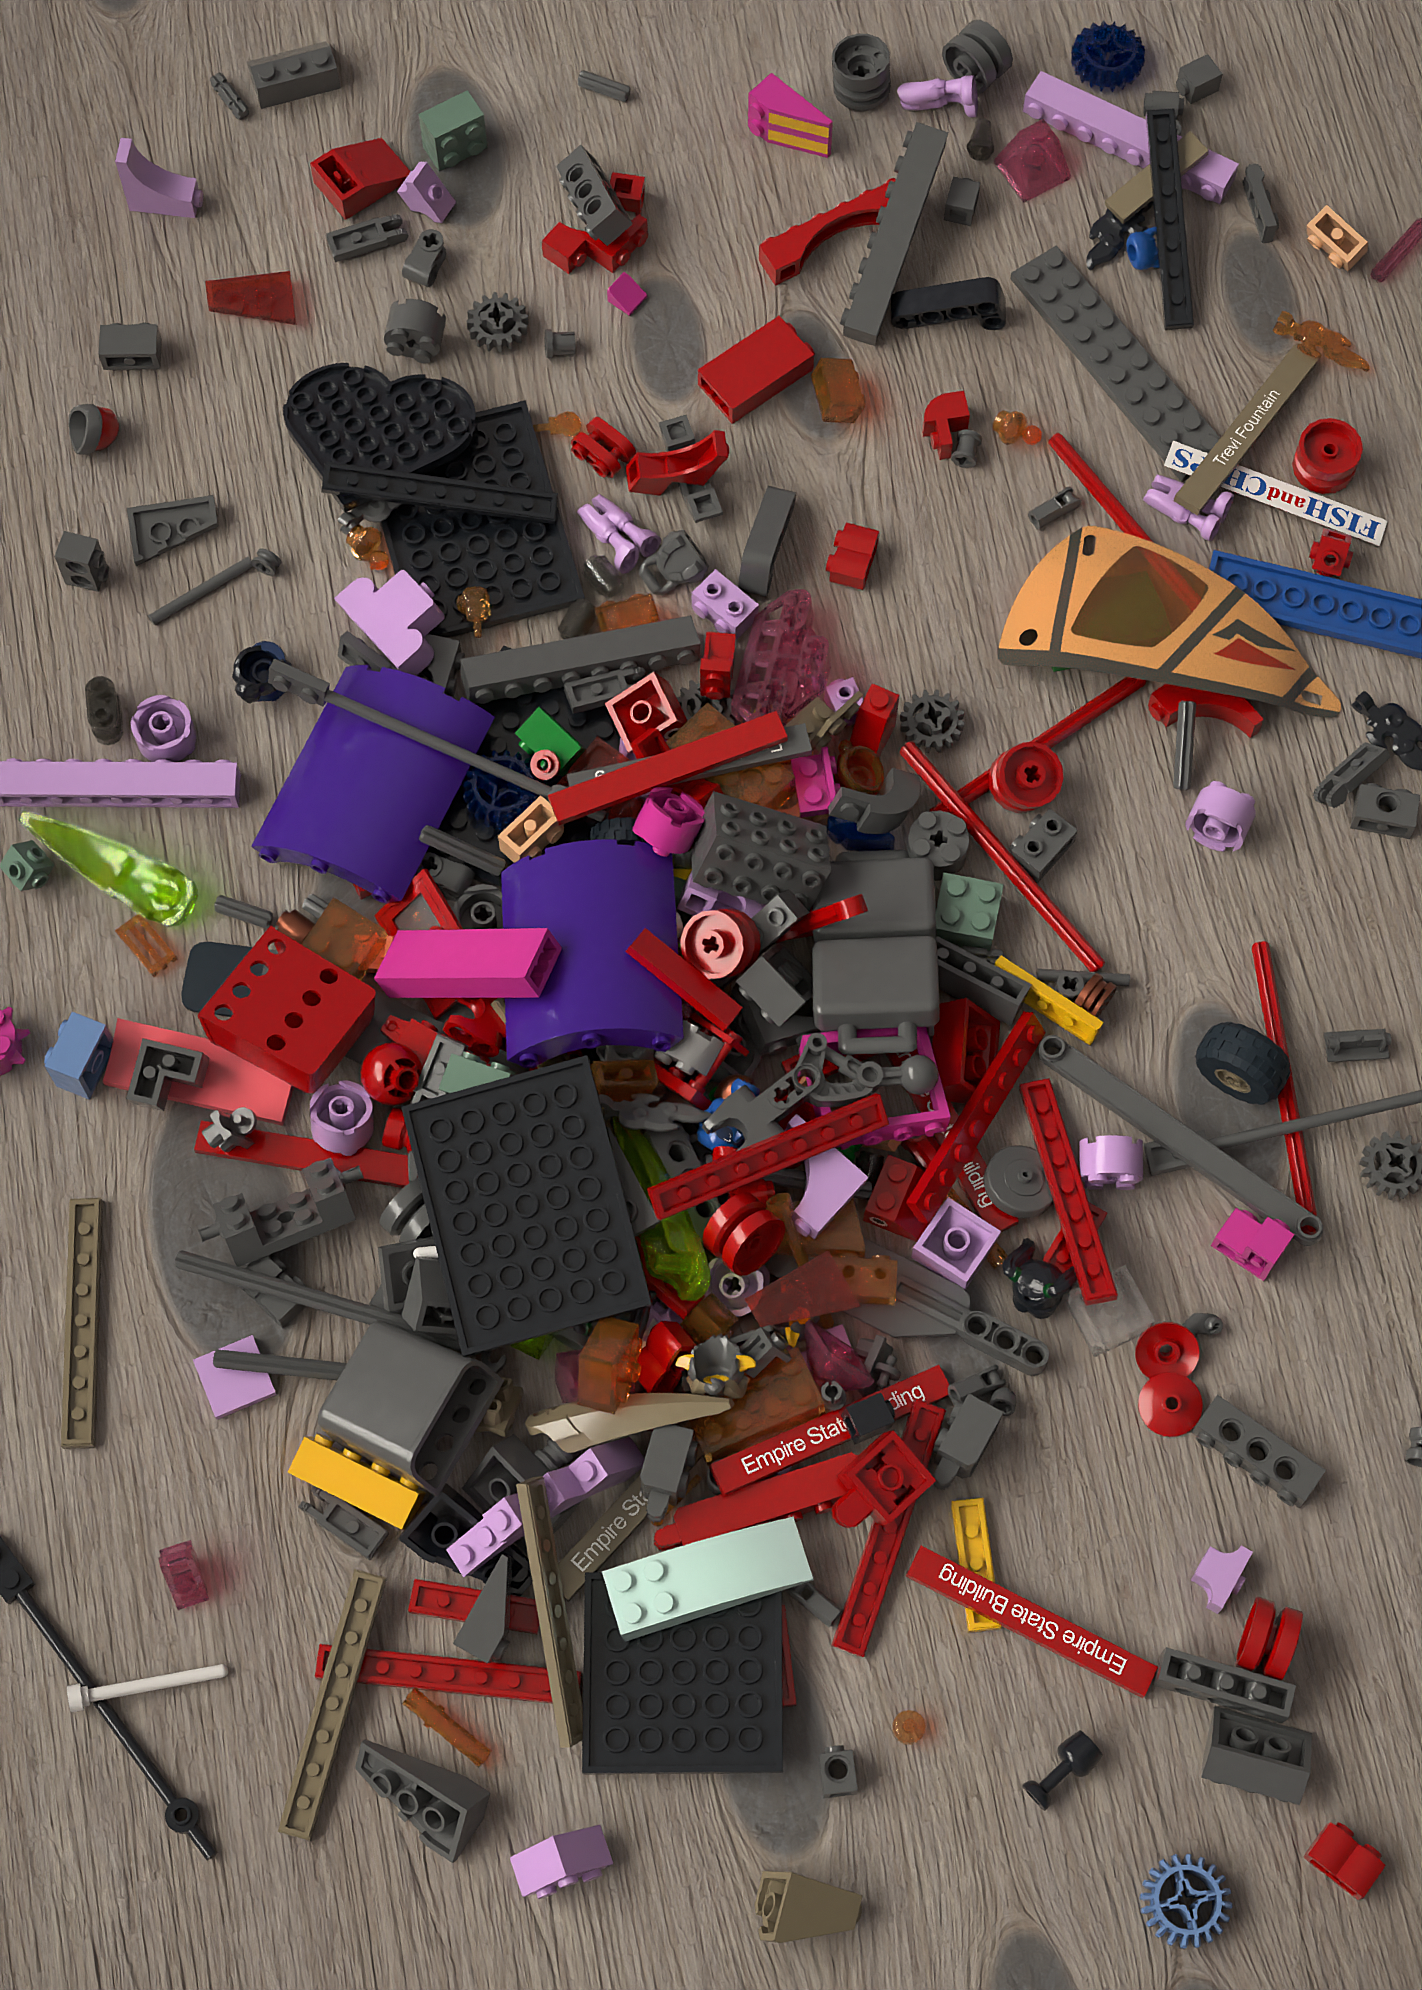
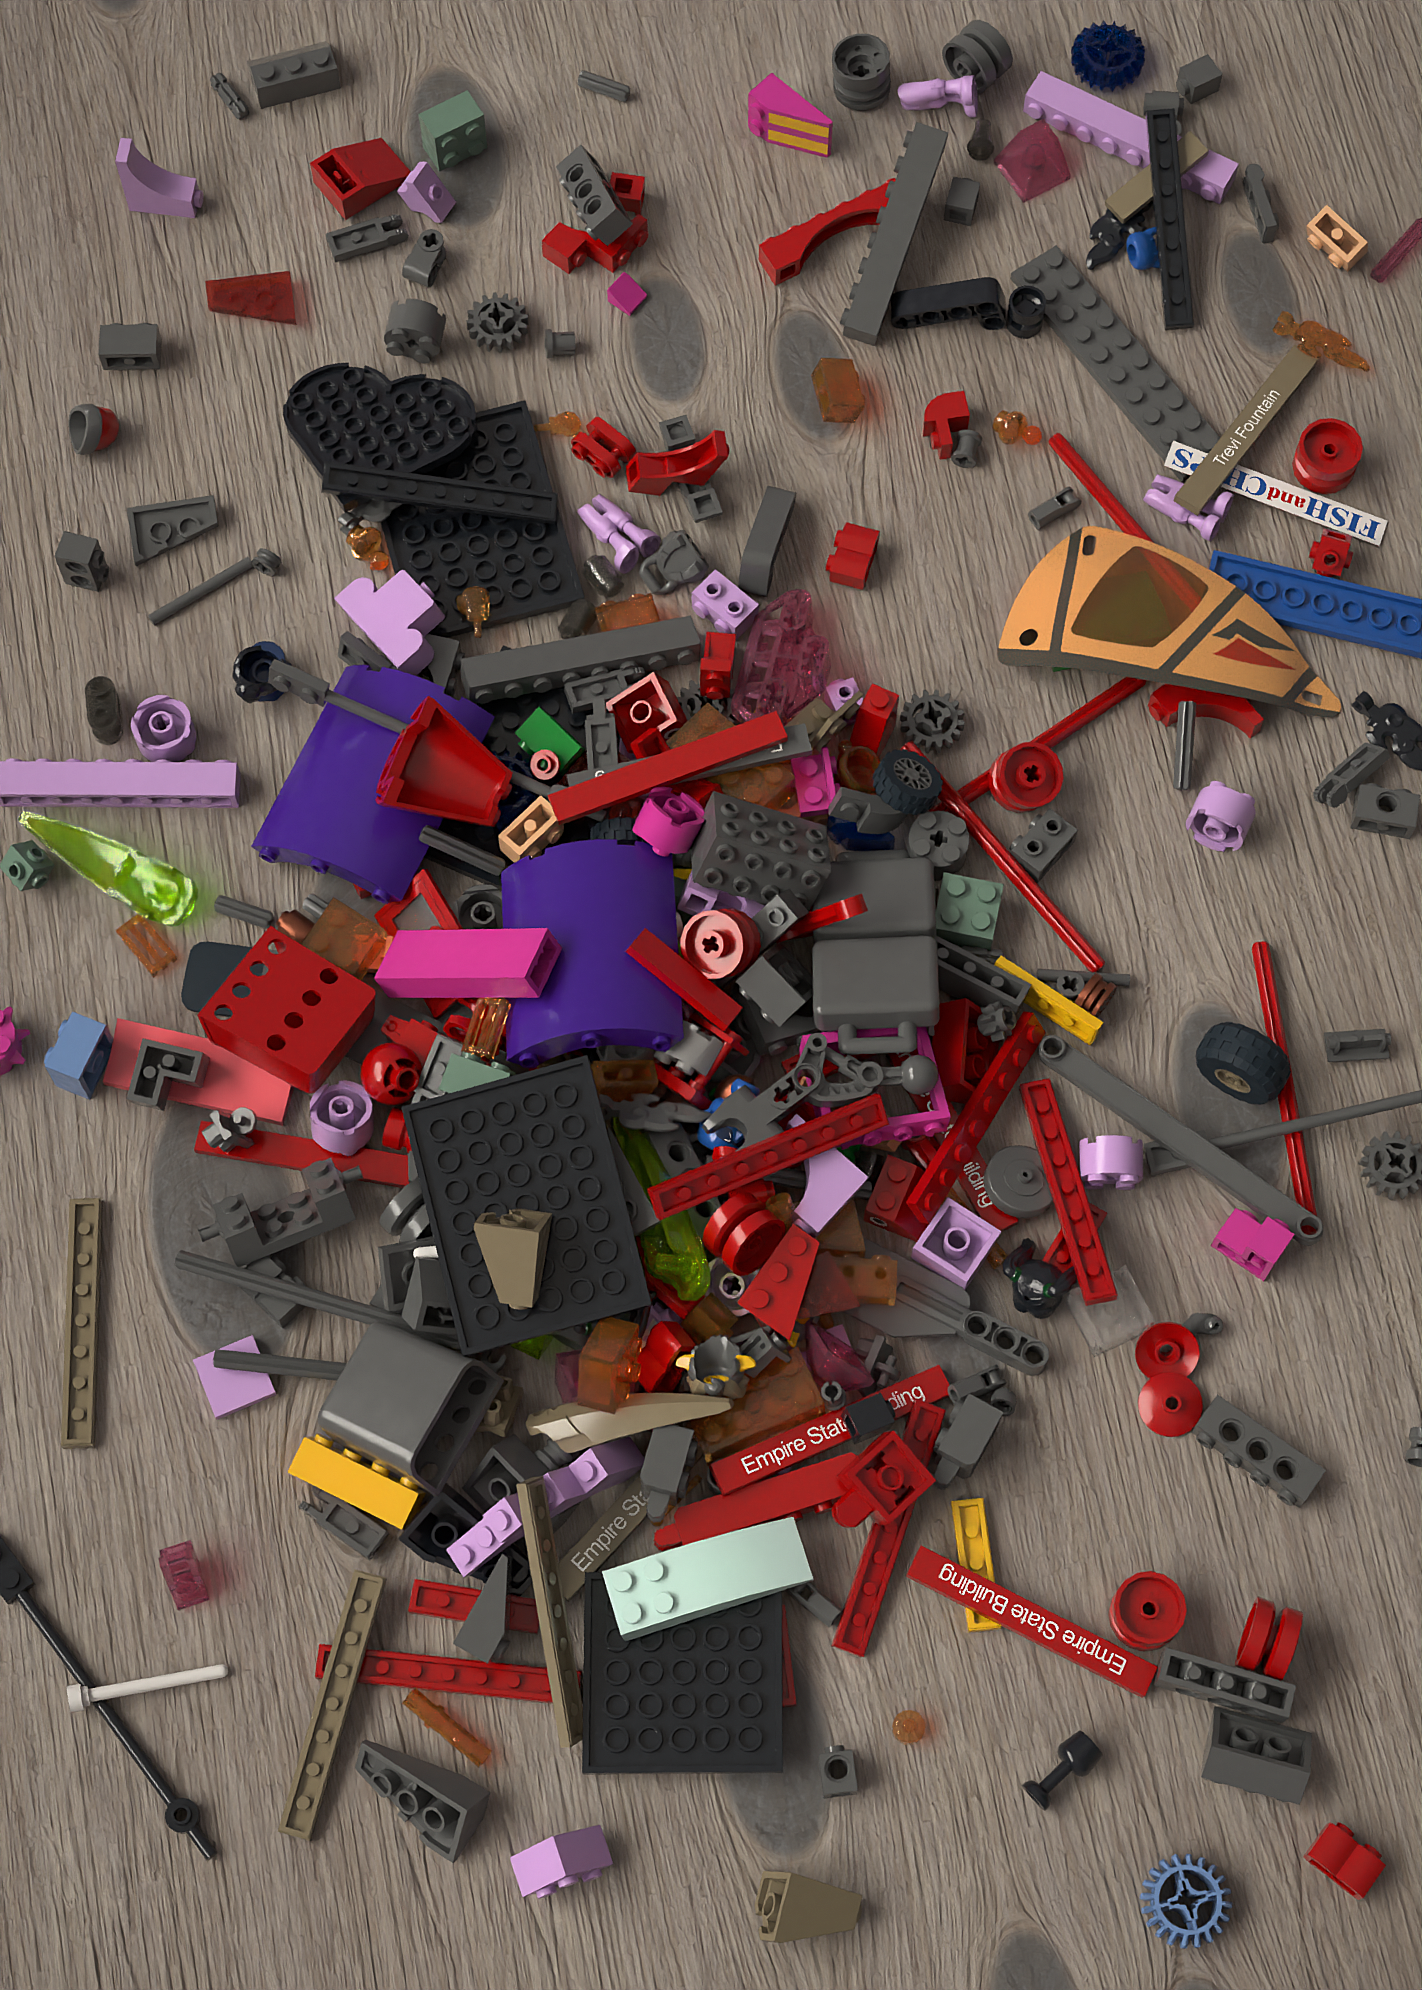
dark grey piece [416,852,475,902] -> none
red brick [698,316,815,424] -> none
lavender brick [1191,1545,1253,1614] -> none
none -> red cone [375,696,513,827]
none -> clear orange tile [461,998,511,1060]
none -> dark tan slope [474,1209,552,1310]
none -> dark grey hinge [585,697,619,770]
none -> red wing [737,1224,820,1341]
none -> black wheel [872,749,943,815]
none -> dark grey gear [977,1001,1016,1042]
none -> black wheel [1006,285,1046,339]
none -> red wheel [1108,1571,1187,1652]

